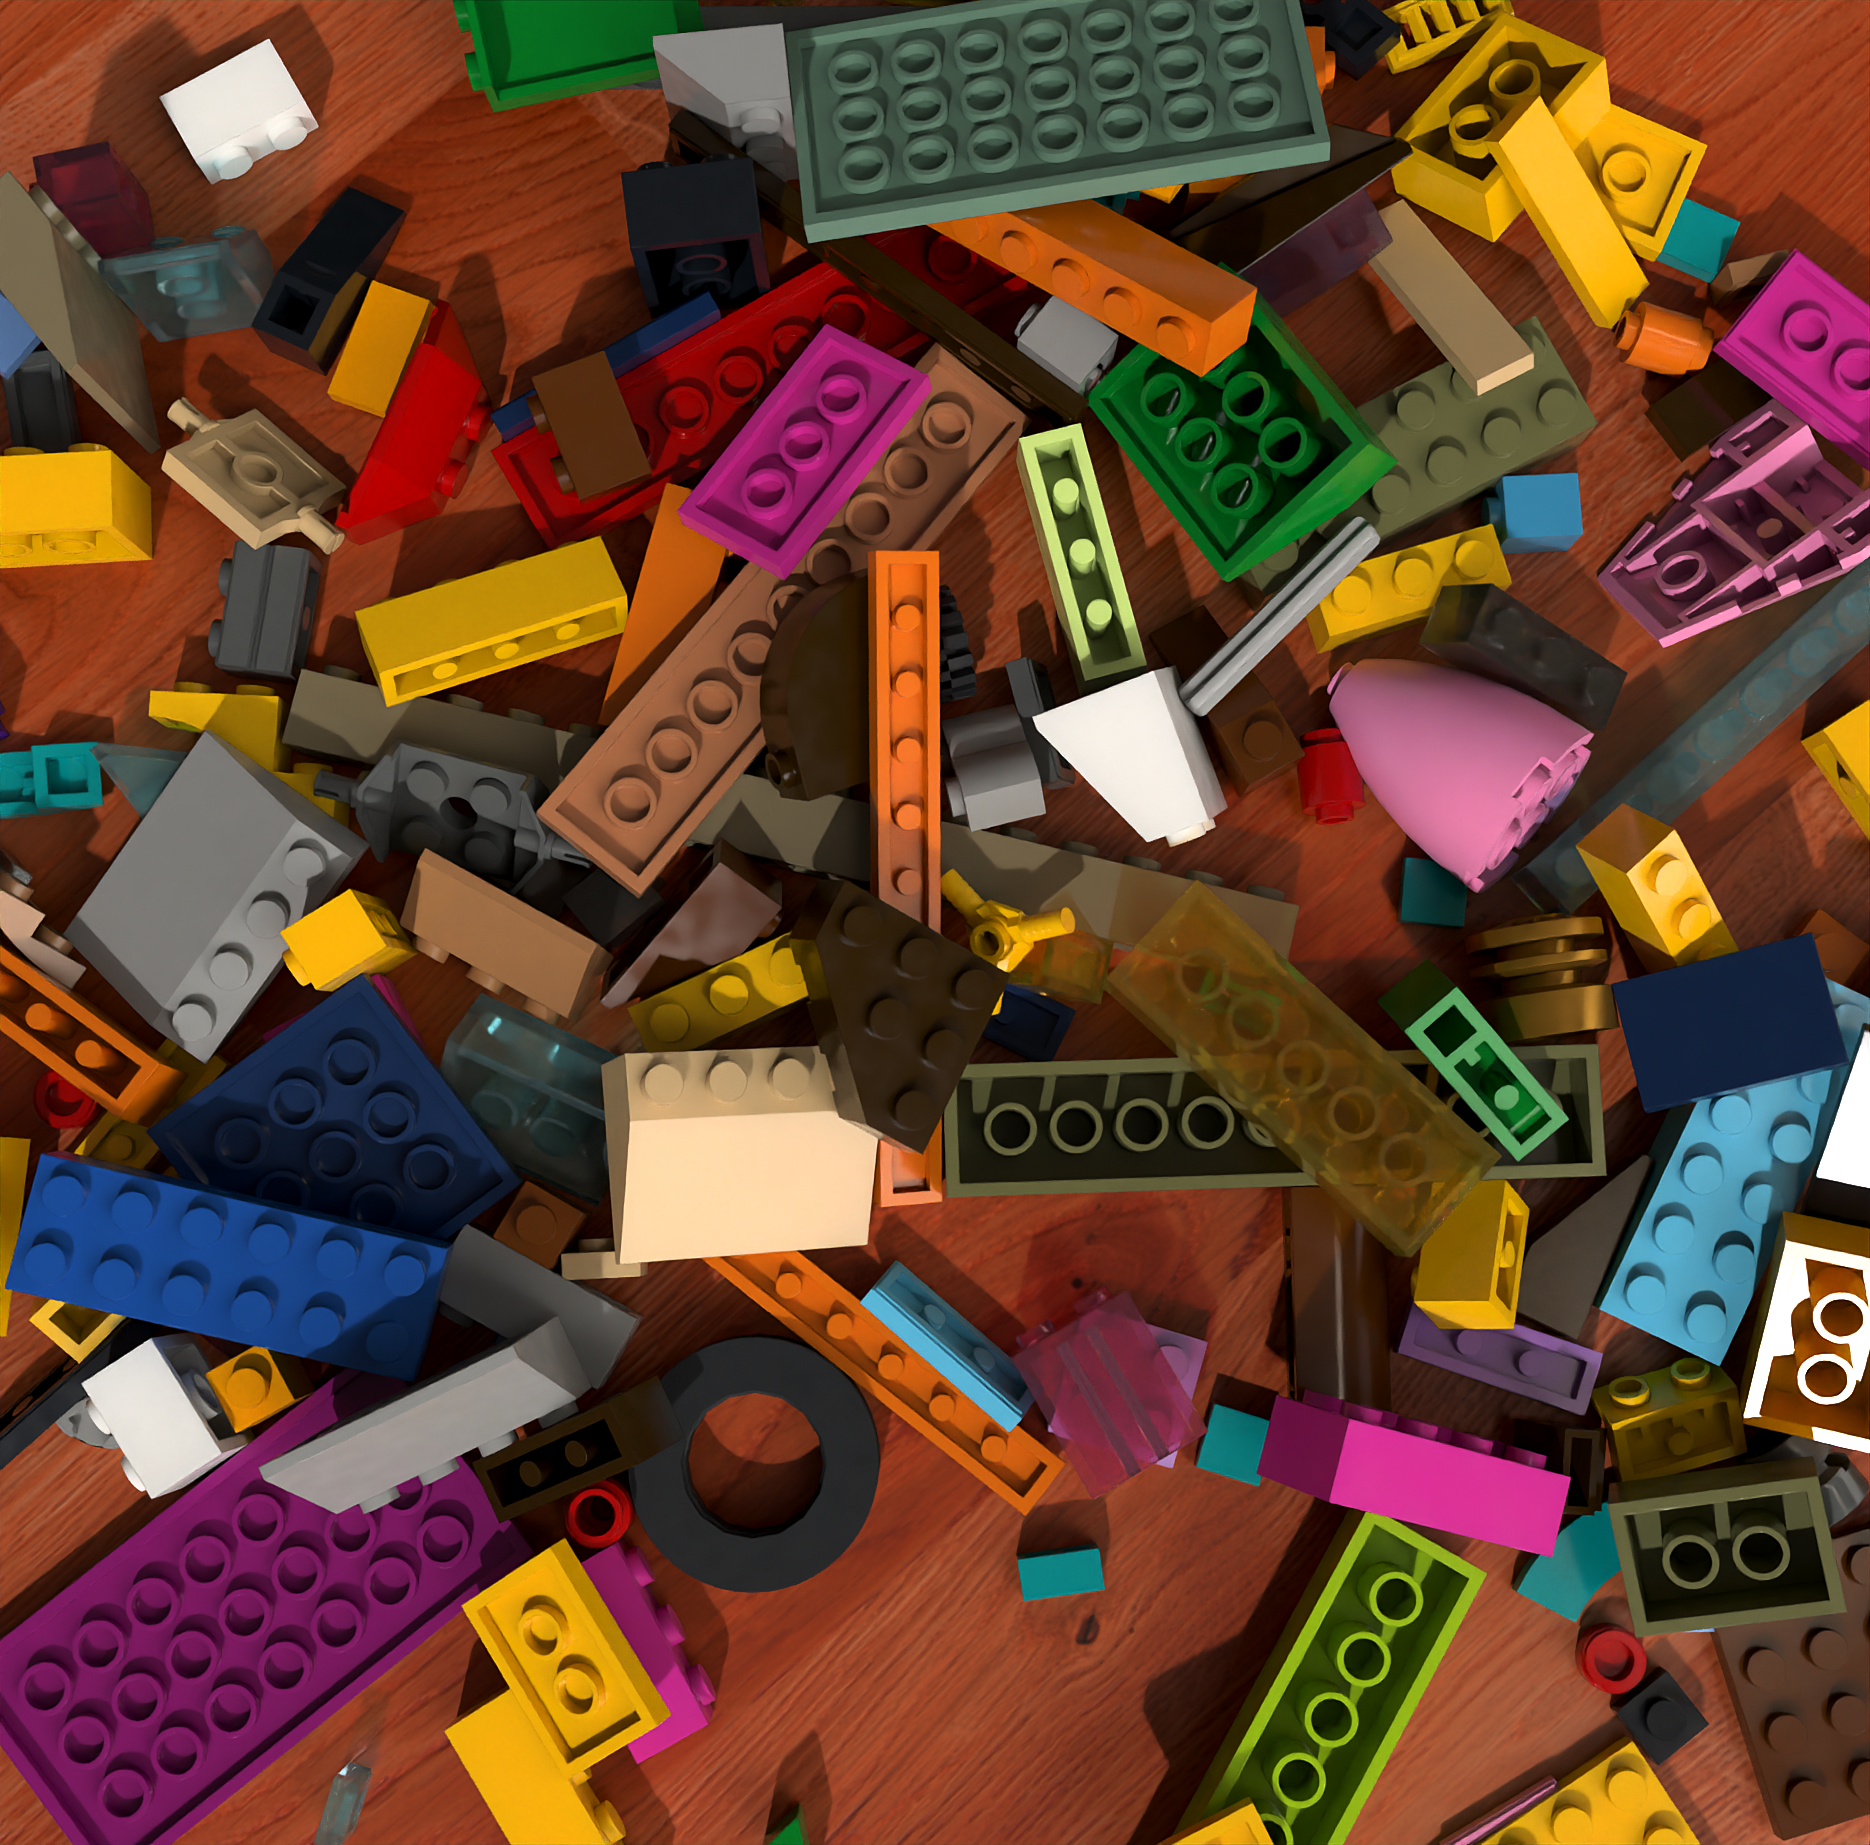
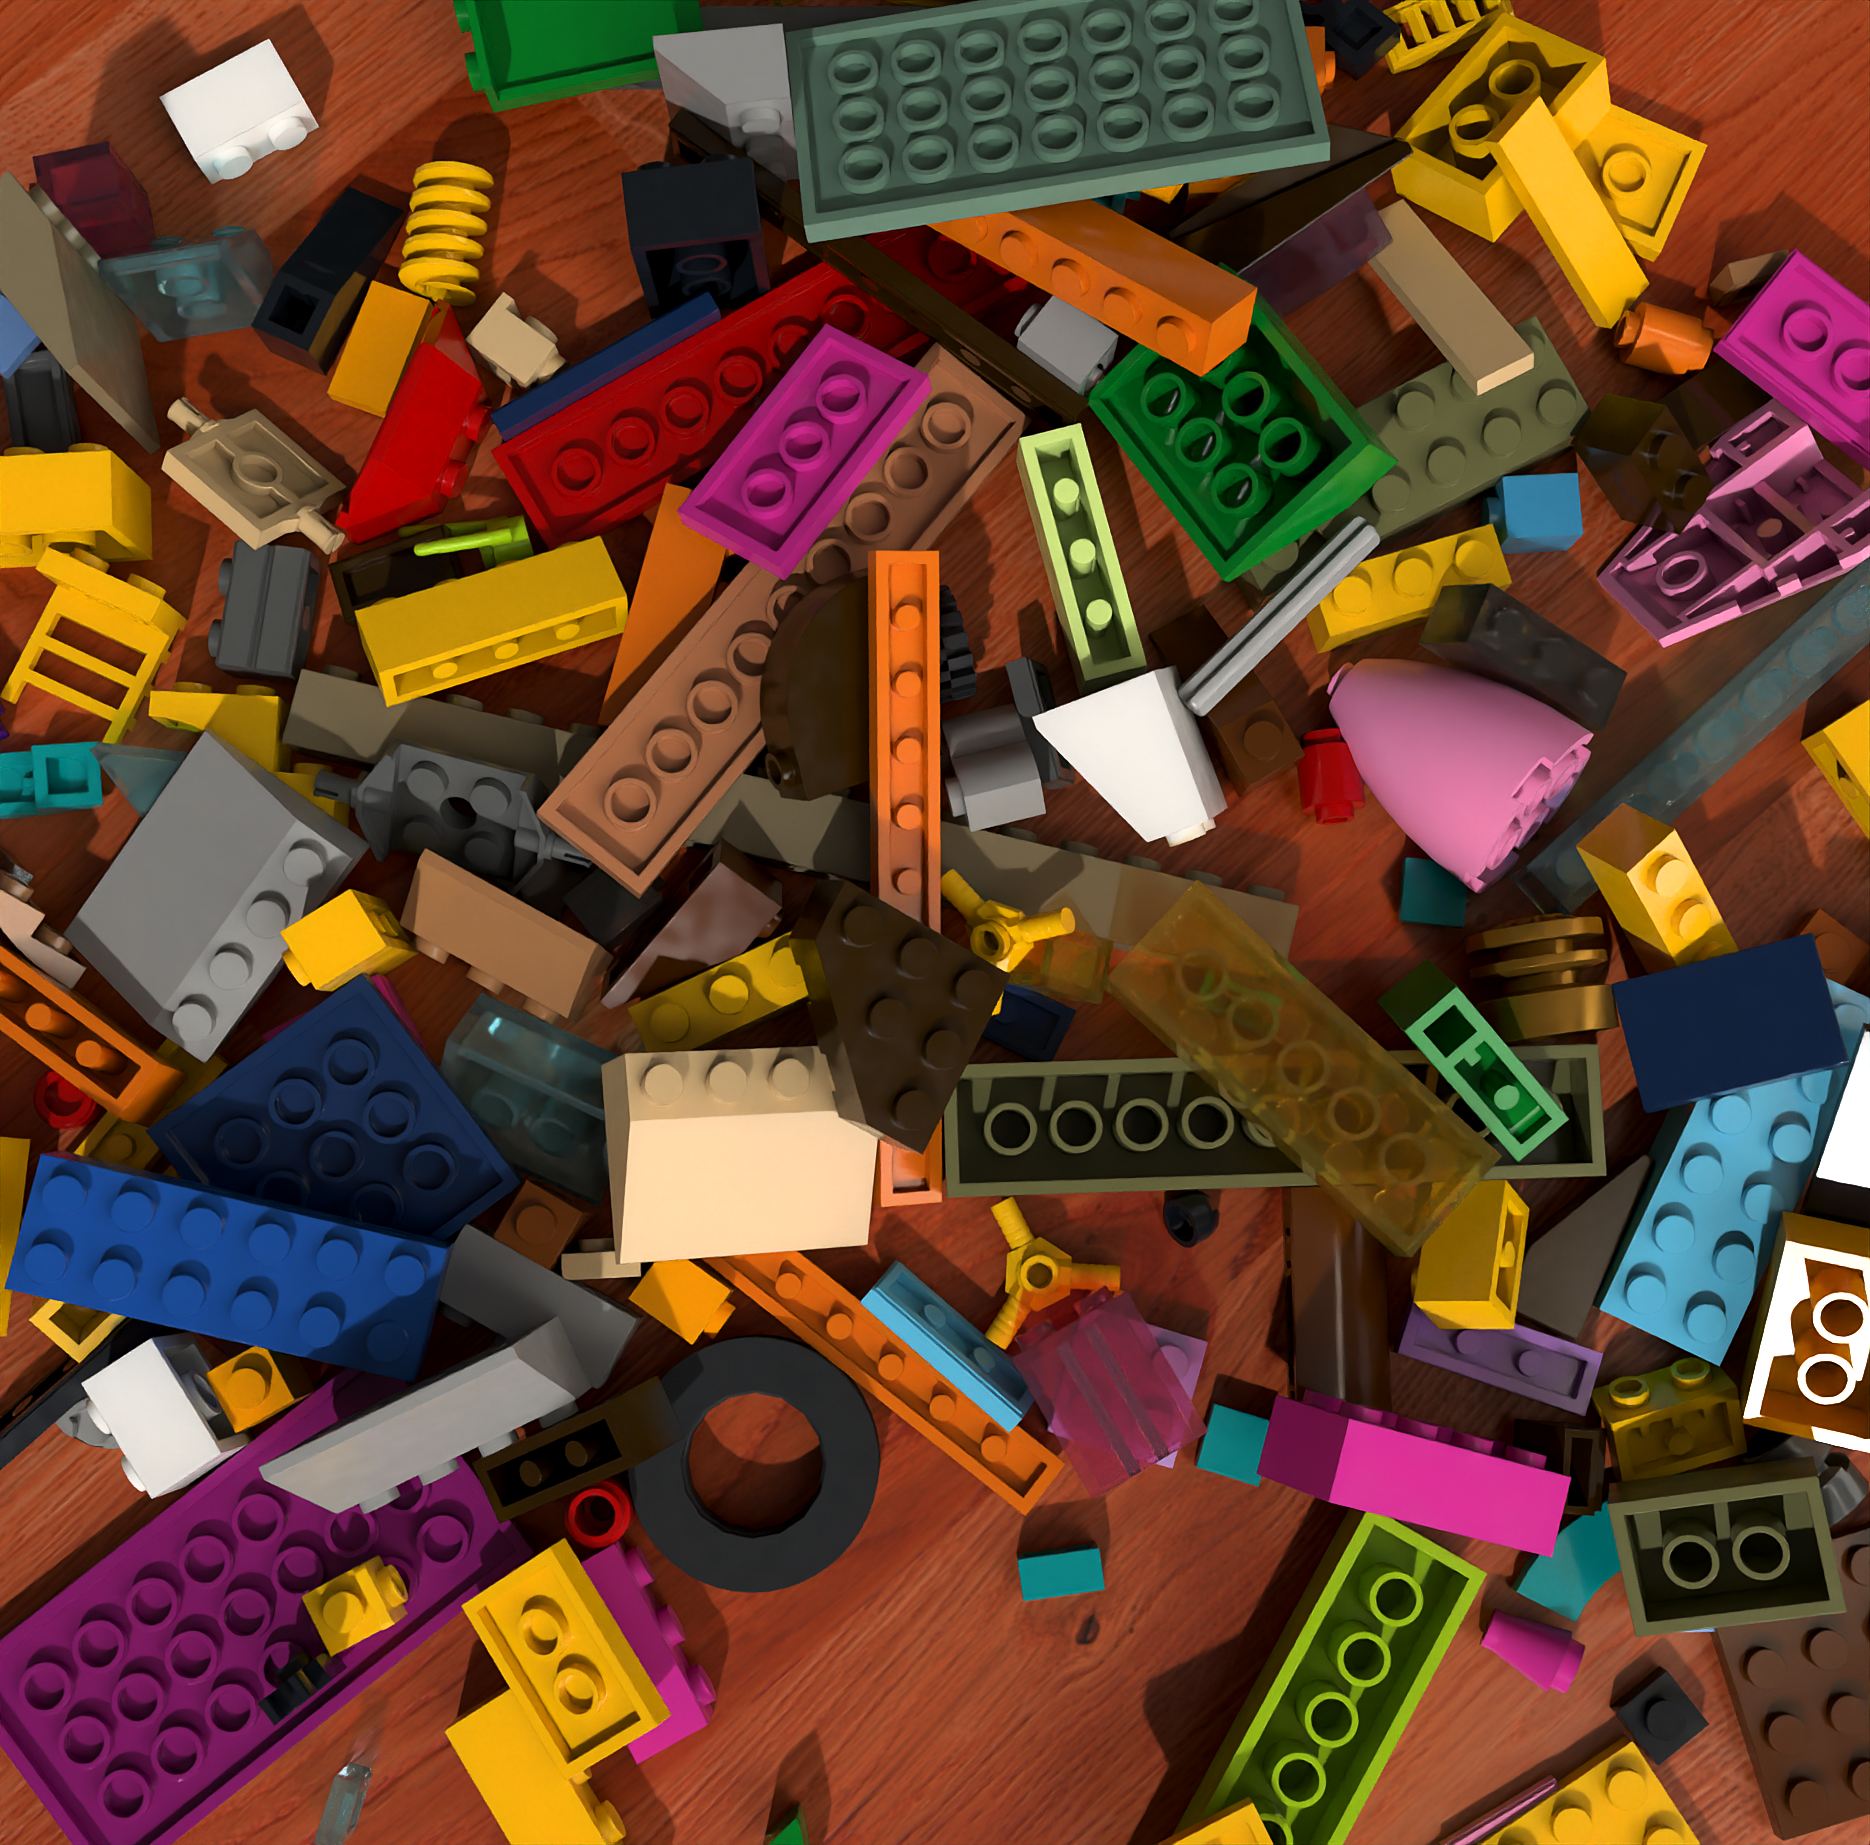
reddish brown brick [525,350,652,505] -> none
red tile [1575,1623,1647,1694] -> none
teal tile [1656,198,1741,284] -> none
none -> yellow plate [0,546,188,751]
none -> black plate [258,1650,347,1726]
none -> yellow bracket [301,1554,408,1657]
none -> dark brown tile [328,524,465,627]
none -> yellow piece [398,161,494,306]
none -> lime plant [398,515,534,569]
none -> tan brick [465,292,570,395]
none -> light orange brick [628,1259,736,1345]
none -> piece [984,1196,1120,1350]
none -> black hinge [1163,1191,1220,1248]
none -> dark pink cone [1479,1608,1585,1694]
none -> dark brown brick [1570,393,1715,535]

